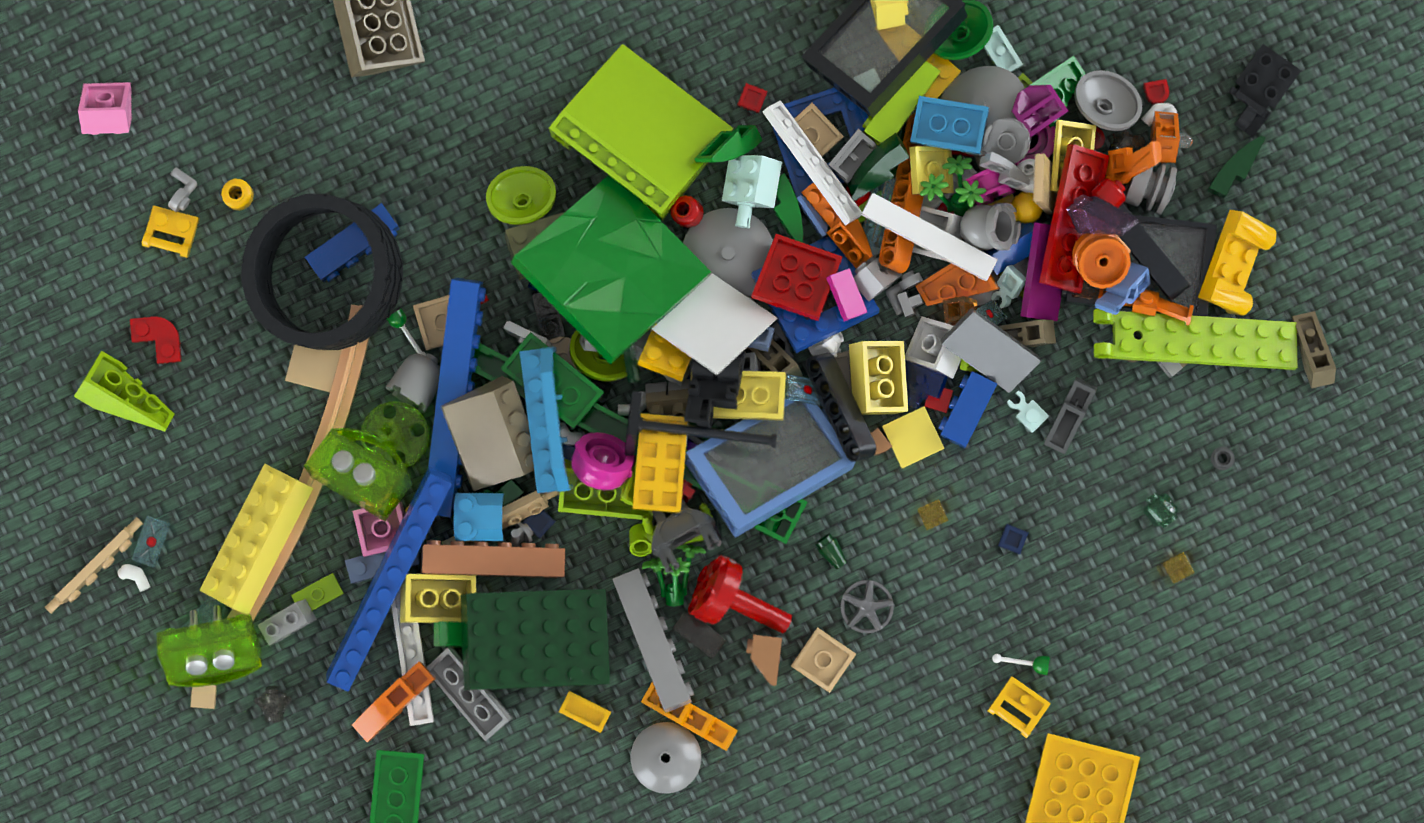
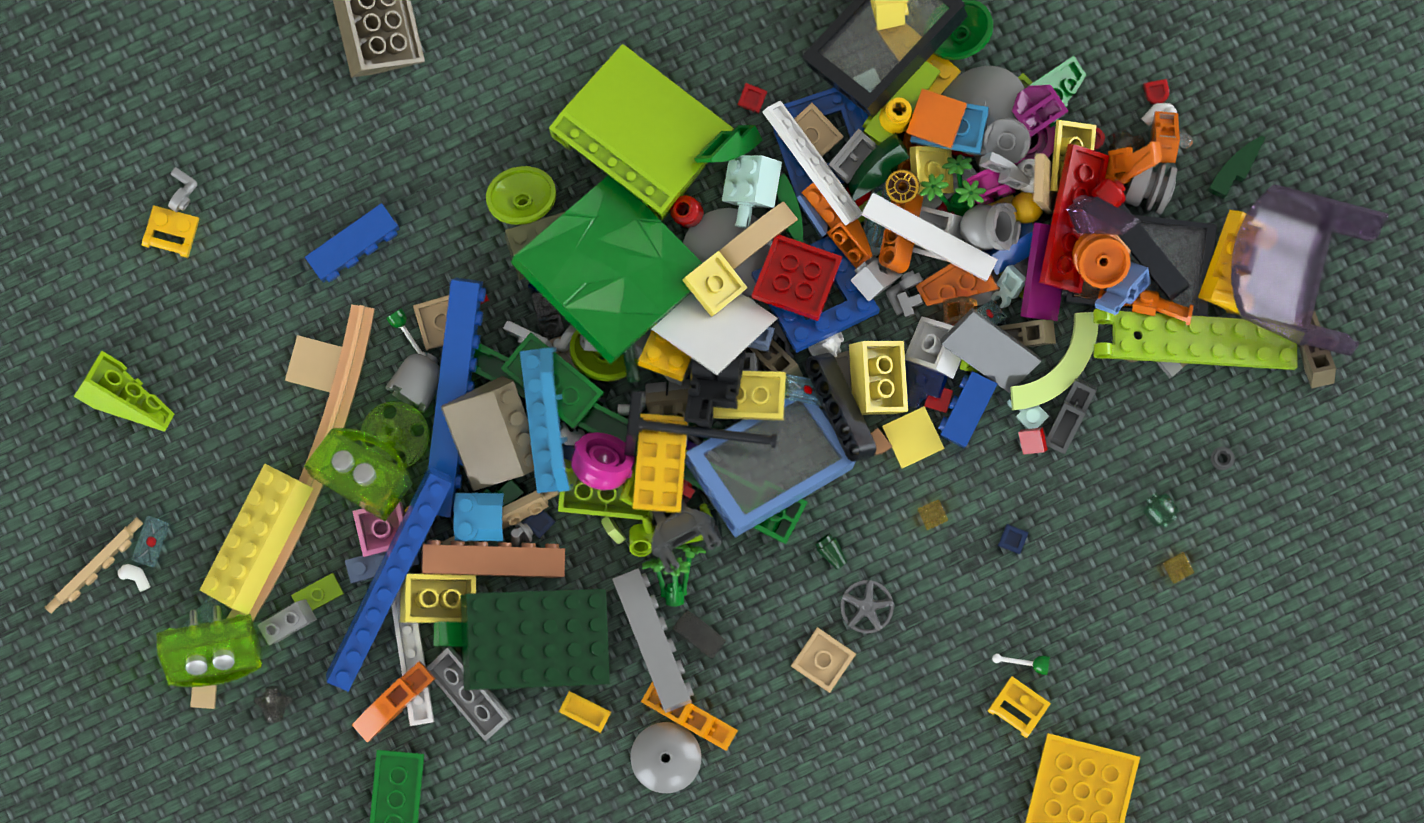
bright pink slope [78,82,131,135] -> none
red plate [130,317,182,364] -> none
yellow head [221,178,254,211] -> none
black tyre [241,194,403,350] -> none
red piece [688,555,792,634] -> none
medium nougat slope [746,635,782,686] -> none
tile [826,269,867,321] -> none
light aqua plate [983,25,1023,72] -> none
light grey dish [1074,71,1142,131] -> none
black plate [1229,44,1302,138] -> none
none -> white arm [553,324,576,353]
none -> yellowish green tile [601,516,626,544]
none -> light yellow tile [682,251,748,317]
none -> tan slope [719,201,798,270]
none -> yellow plant [879,97,912,134]
none -> wheel [886,169,920,203]
none -> orange tile [906,89,967,149]
none -> yellowish green tile [1010,312,1099,410]
none -> tile [1018,427,1048,455]
none -> windscreen [1231,184,1389,356]

